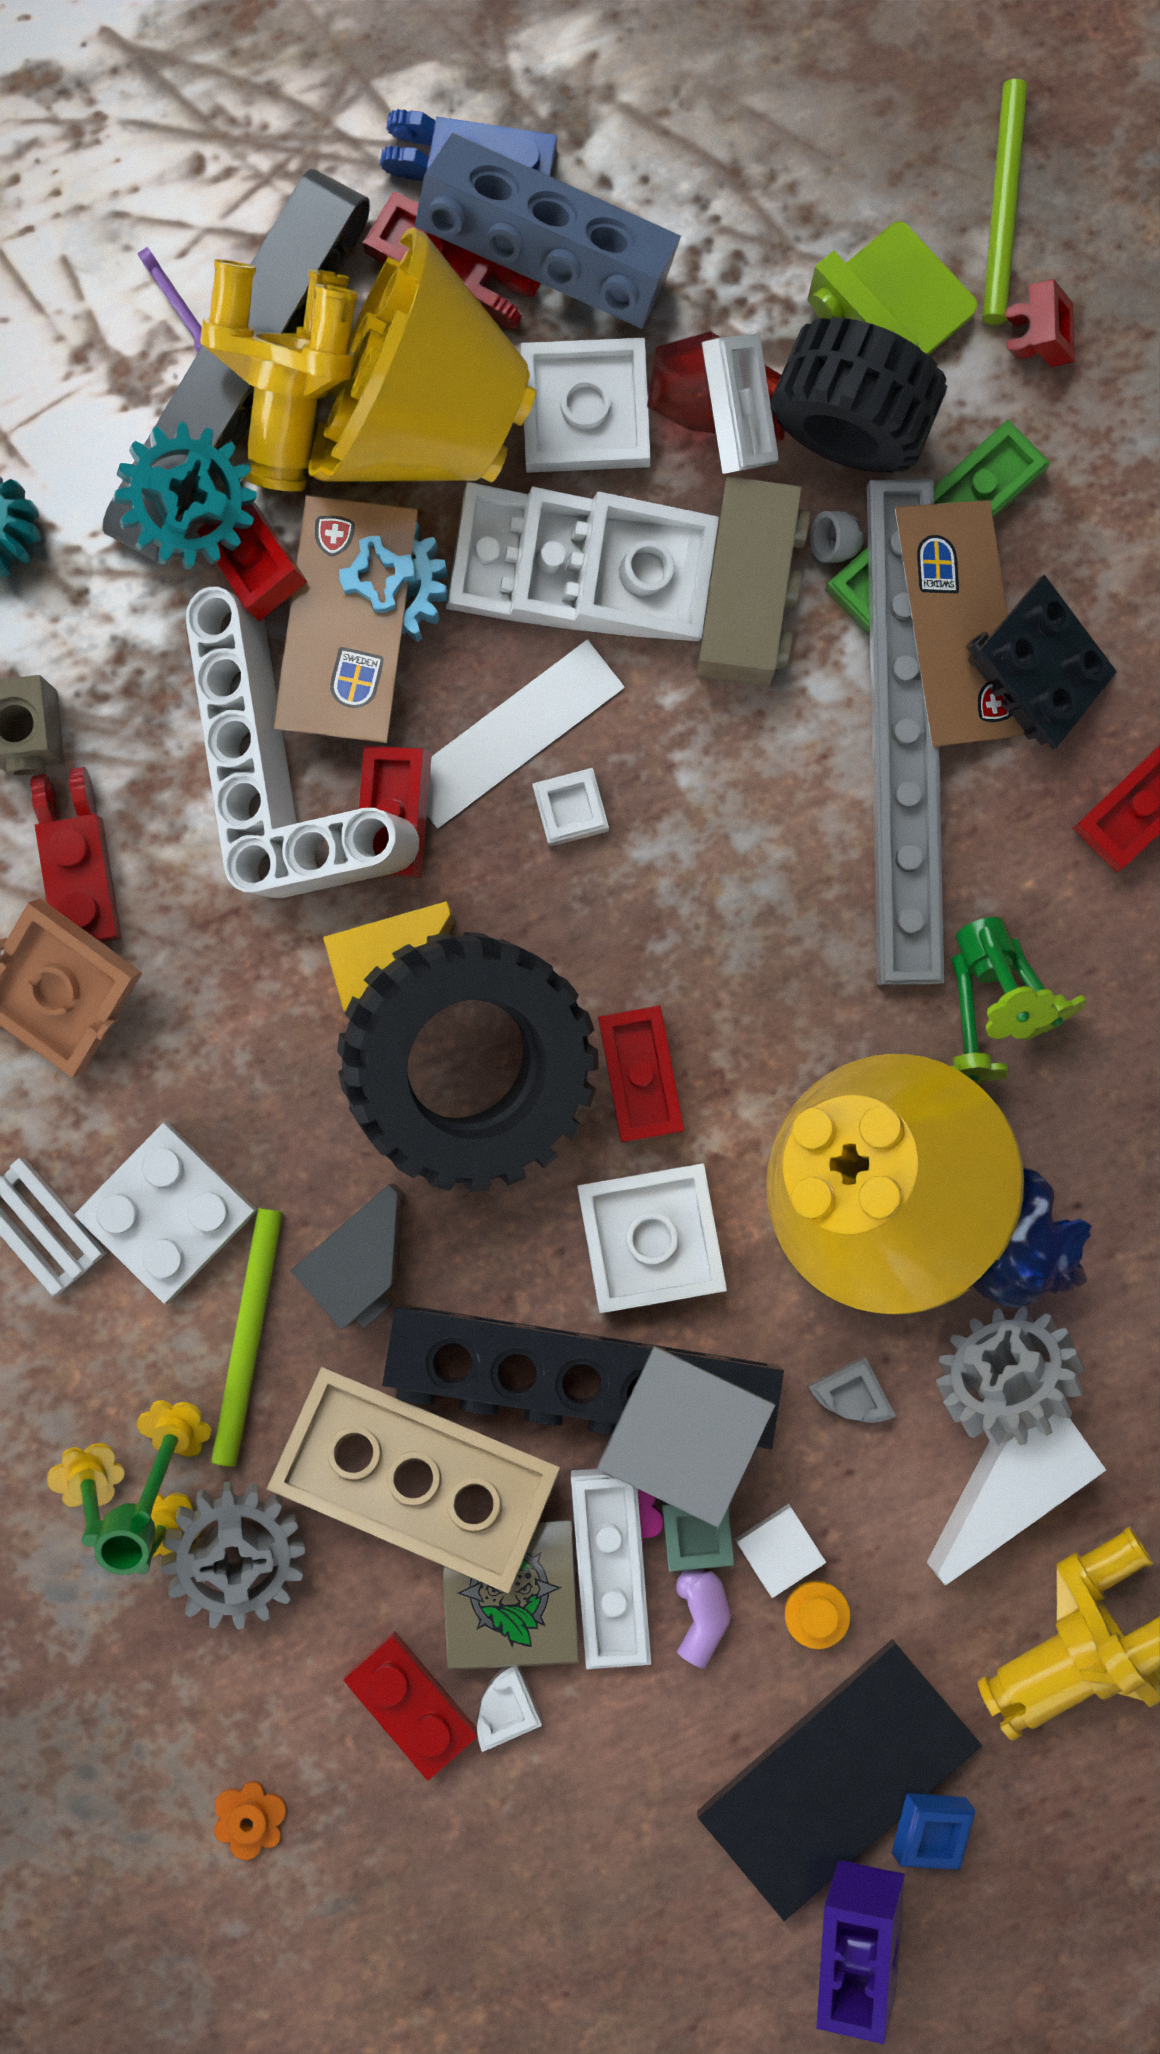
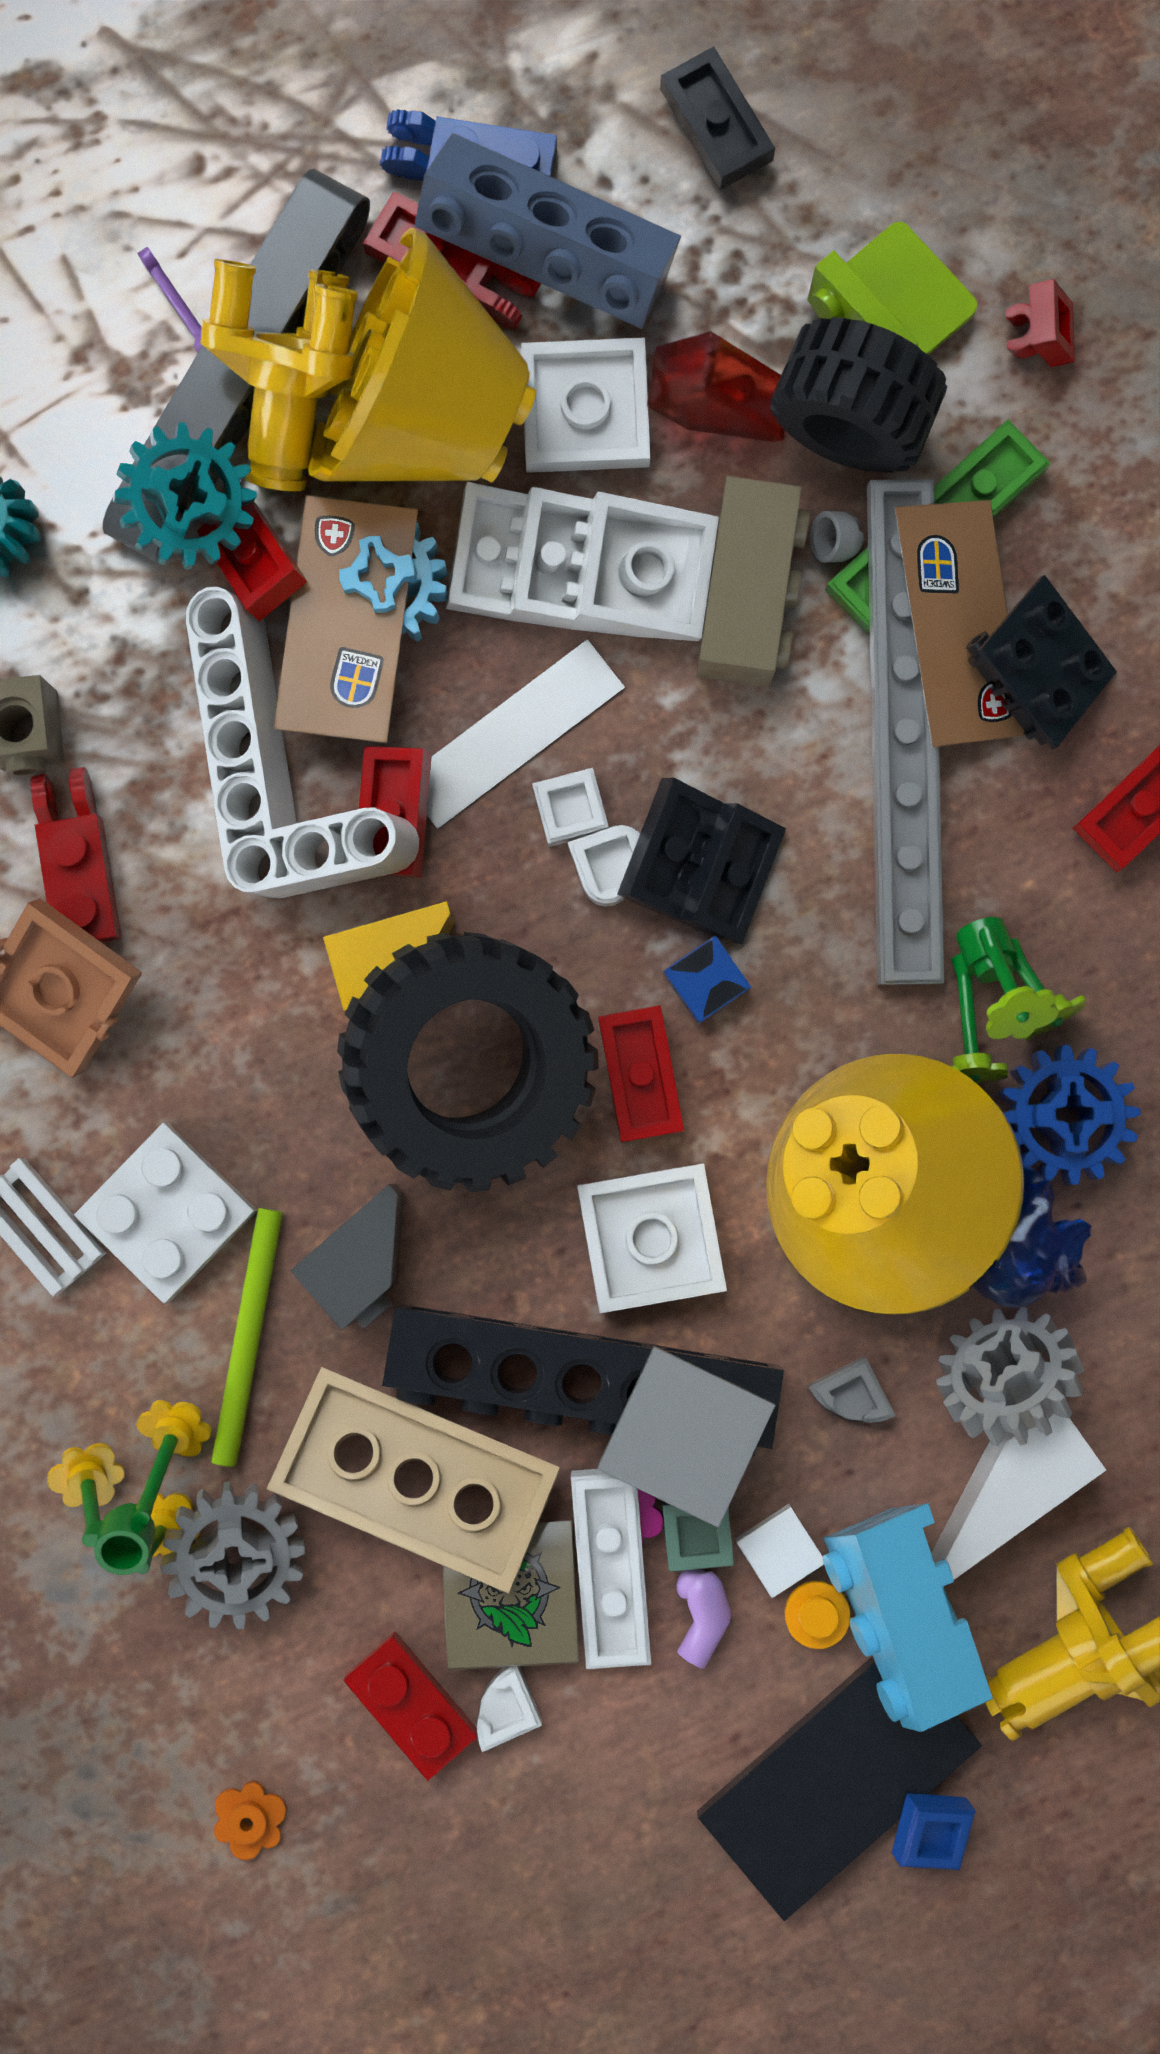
white tile [702,333,779,474] -> none
dark purple brick [816,1860,905,2044] -> none
lime bar [982,79,1028,325] -> none
none -> white tile [568,825,640,907]
none -> black slope [617,777,786,944]
none -> black plate [660,46,775,190]
none -> blue tile [663,936,751,1025]
none -> medium azure wedge [823,1503,993,1732]
none -> blue gear [998,1045,1141,1185]

